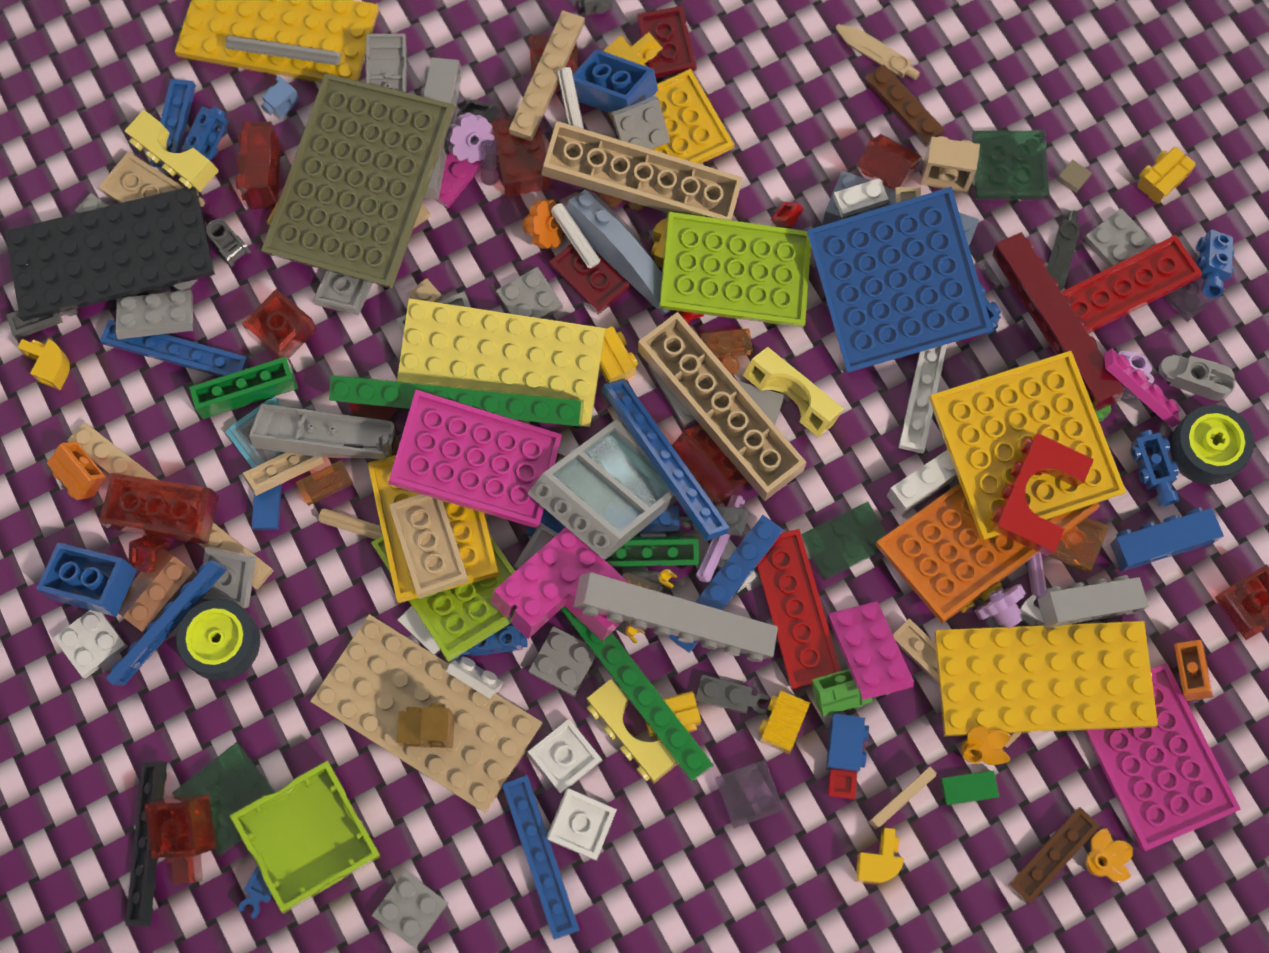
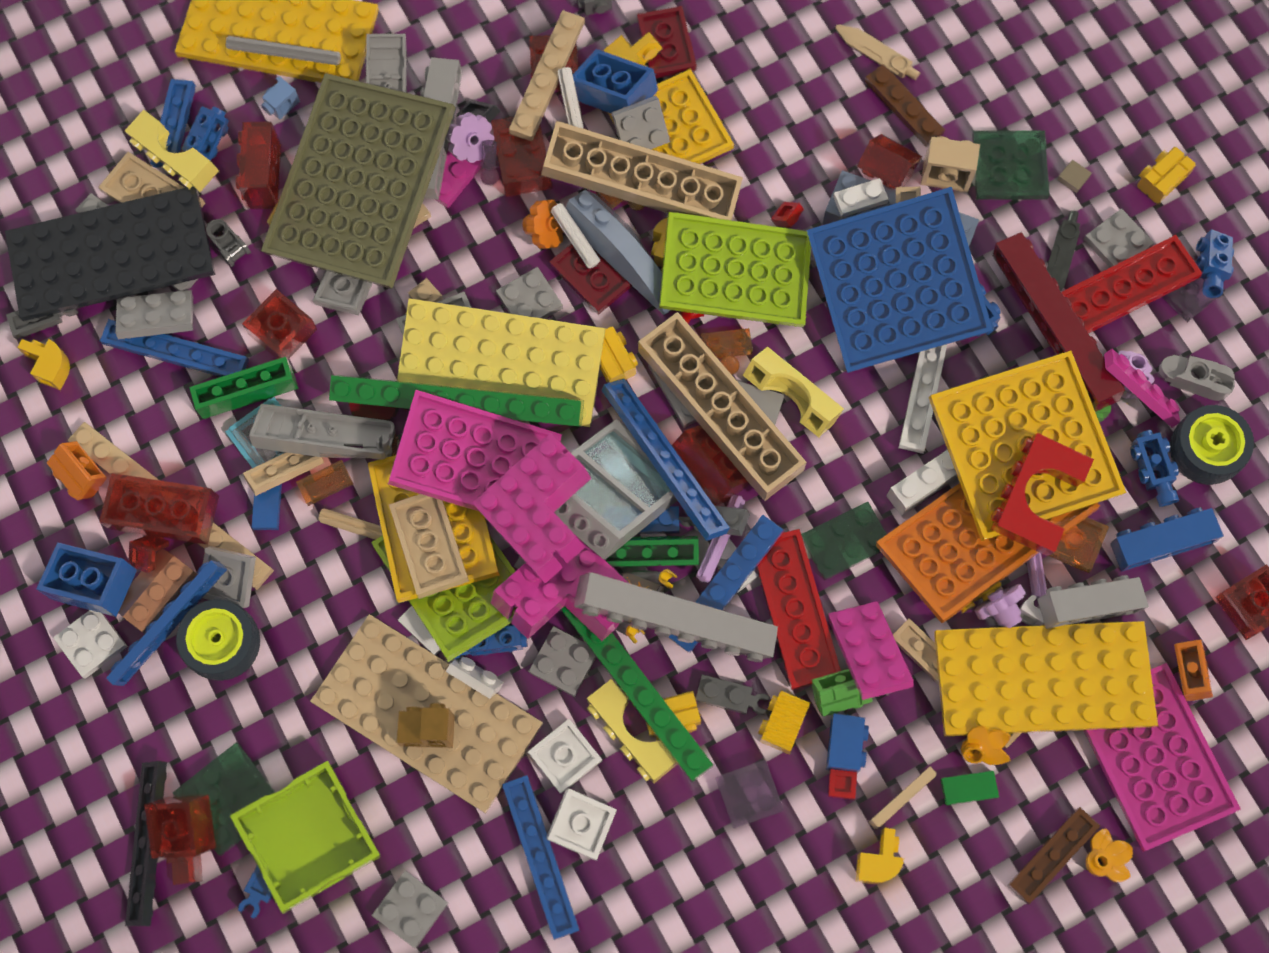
none -> dark pink piece [472,433,592,583]

